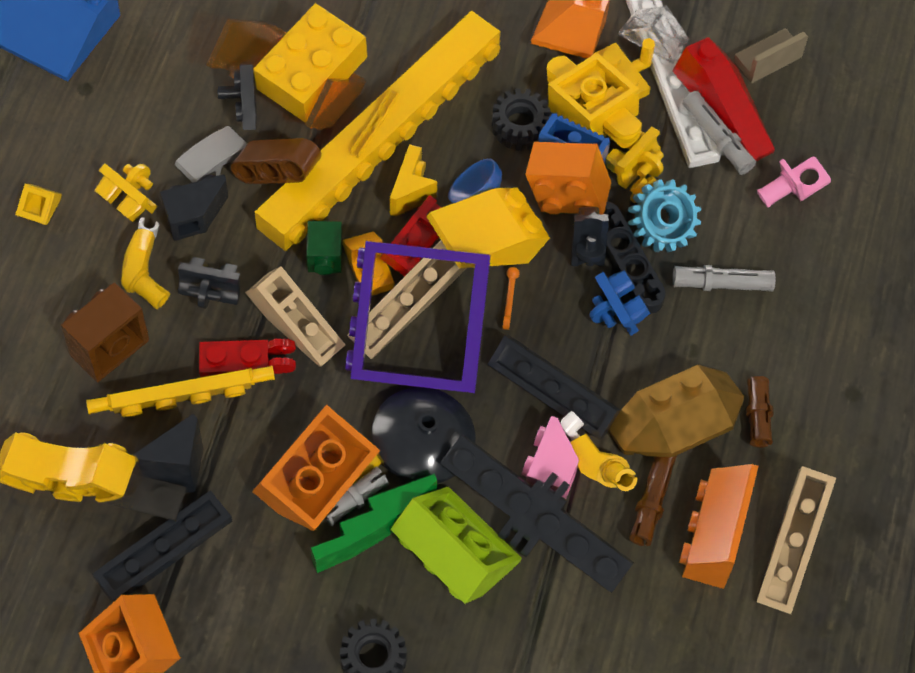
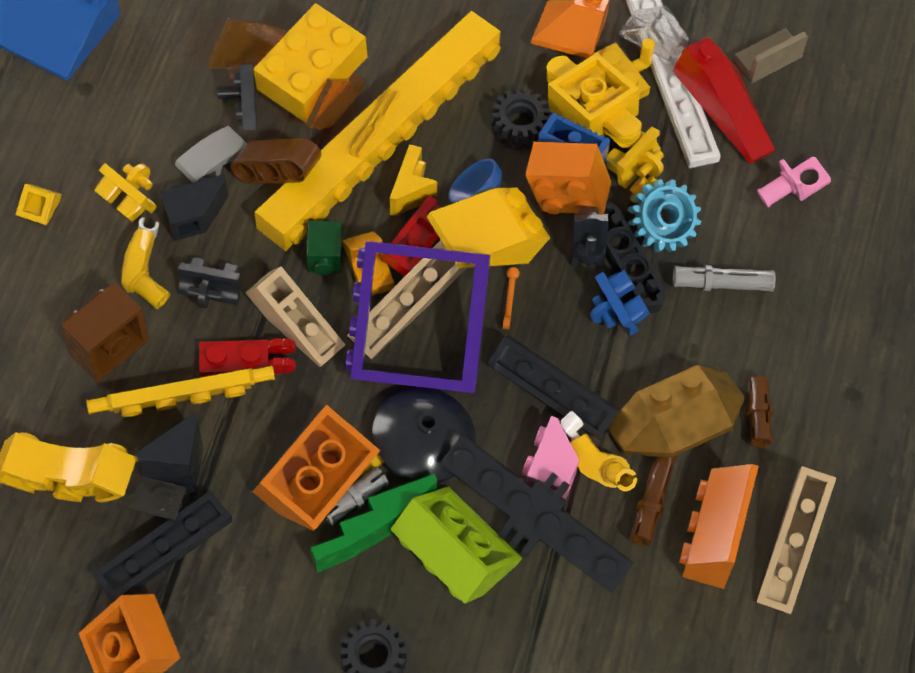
light grey pin [682,91,756,175] -> none

